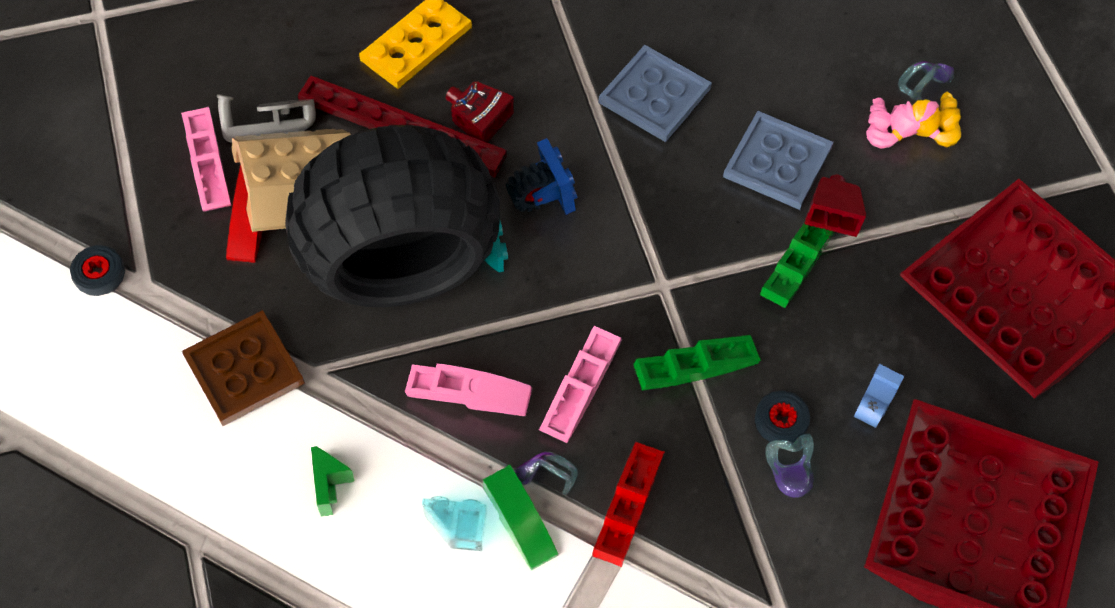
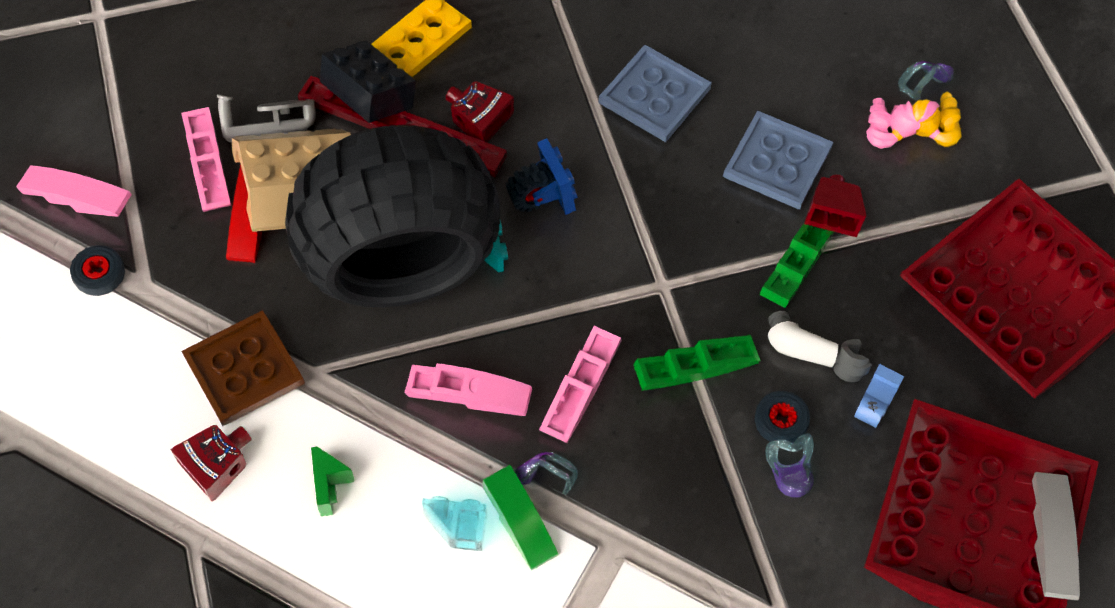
red slope [592,442,664,567] -> none
none -> bright pink slope [16,165,132,217]
none -> dark red torso [170,425,252,502]
none -> black piece [320,41,416,123]
none -> piece [768,311,872,382]
none -> light grey slope [1032,472,1080,600]

